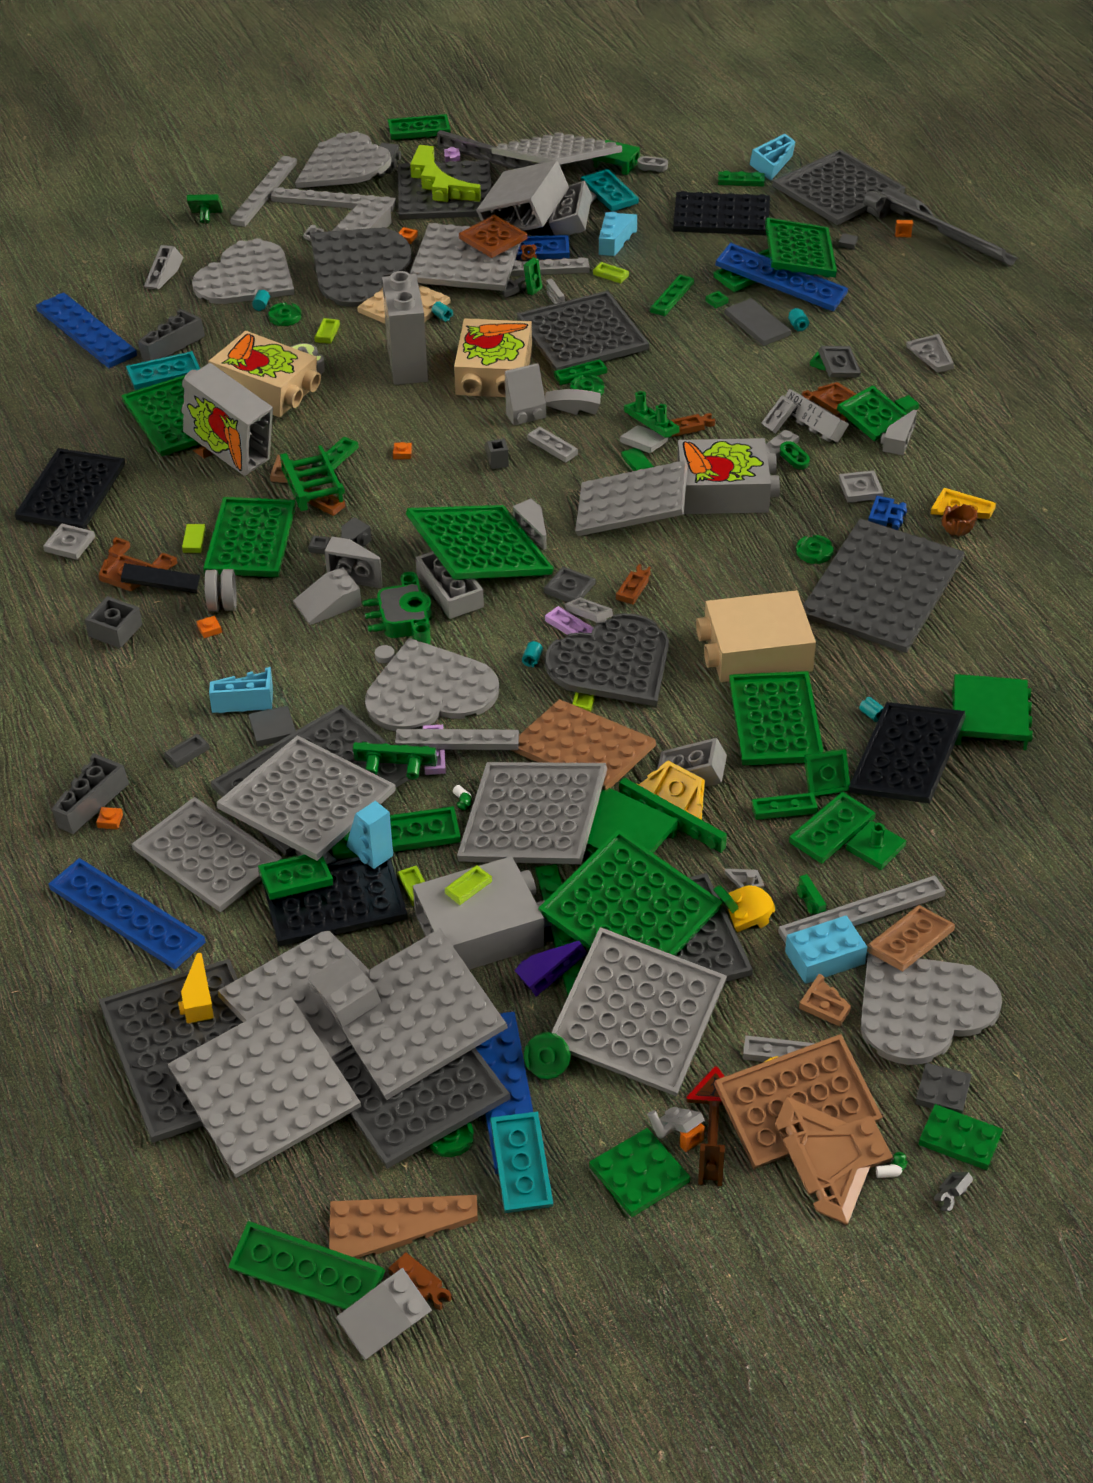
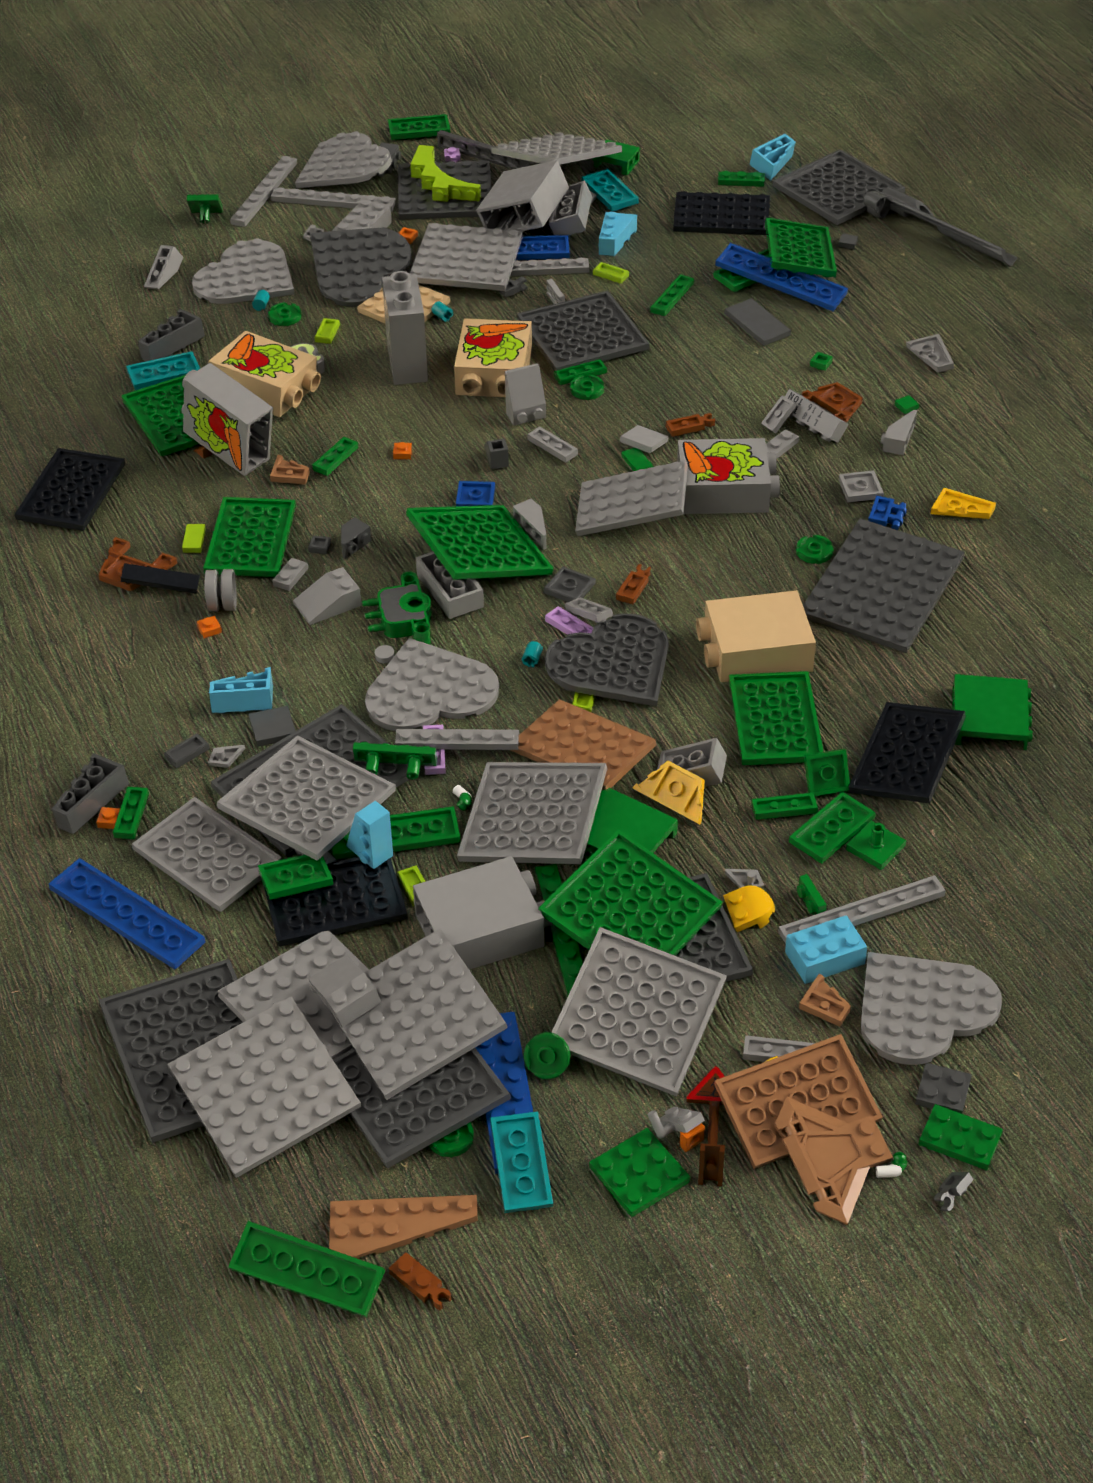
blue plate [36,293,137,368] -> none
light grey plate [43,524,95,560] -> none
dark grey brick [85,596,142,648] -> none
yellow slope [178,953,214,1024] -> none
green fence [280,445,345,511] -> none
dark orange plate [304,487,345,516] -> none
light grey slope [325,536,383,588] -> none
light grey slope [335,1268,432,1360] -> none
lime tile [444,865,492,905] -> none
dark orange plate [459,215,527,258] -> none
dark purple slope [514,941,587,997] -> none
dark orange plate [521,244,537,261] -> none
green plate [523,257,542,295] -> none
light grey slope [545,389,601,415] -> none
green plate [619,777,727,853] -> none
green plate [624,391,680,438] -> none
light grey plate [638,156,668,172] -> none
green tile [705,291,729,309] -> none
green tile [713,885,738,913] -> none
green plate [779,441,810,470] -> none
teal brick [788,308,809,331] -> none
dark grey plate [818,346,861,377] -> none
green plate [836,385,907,441] -> none
teal piece [859,697,884,722] -> none
medium nougat tile [867,905,955,972] -> none
orange plate [895,220,913,237] -> none
dark orange hair [942,504,978,536] -> none
none -> green plate [113,787,149,840]
none -> light grey piece [208,745,245,768]
none -> light grey plate [273,558,308,591]
none -> blue plate [456,481,495,506]

